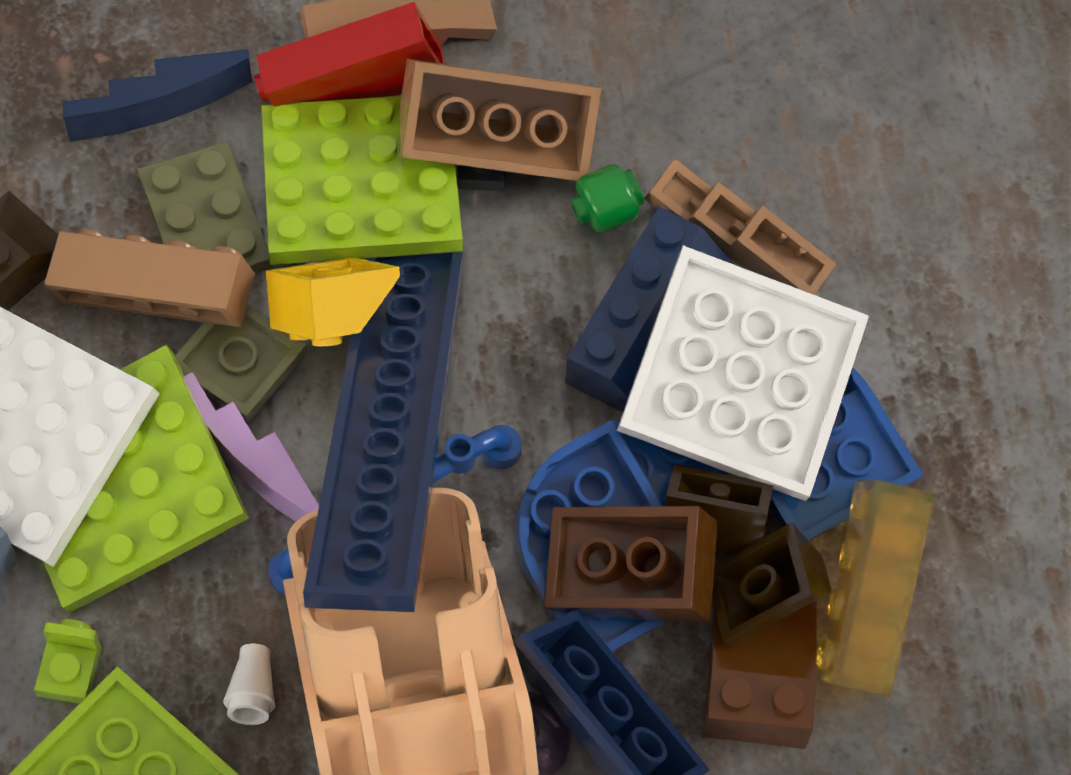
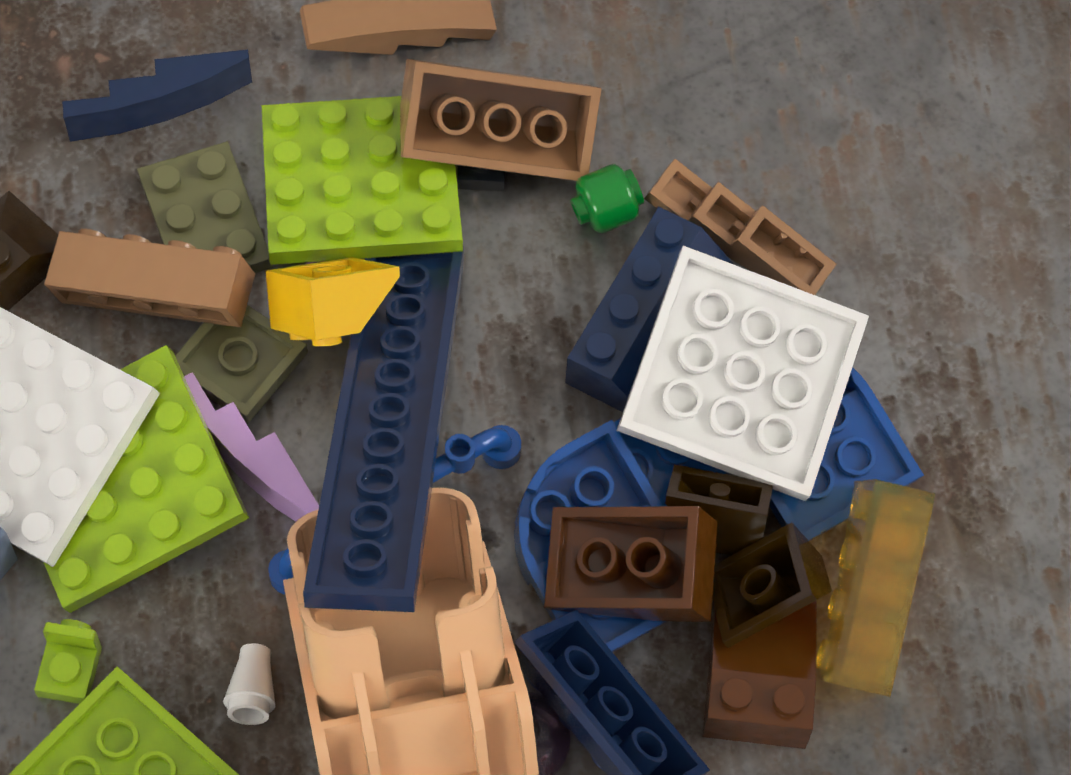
red slope [254,2,445,107] -> none

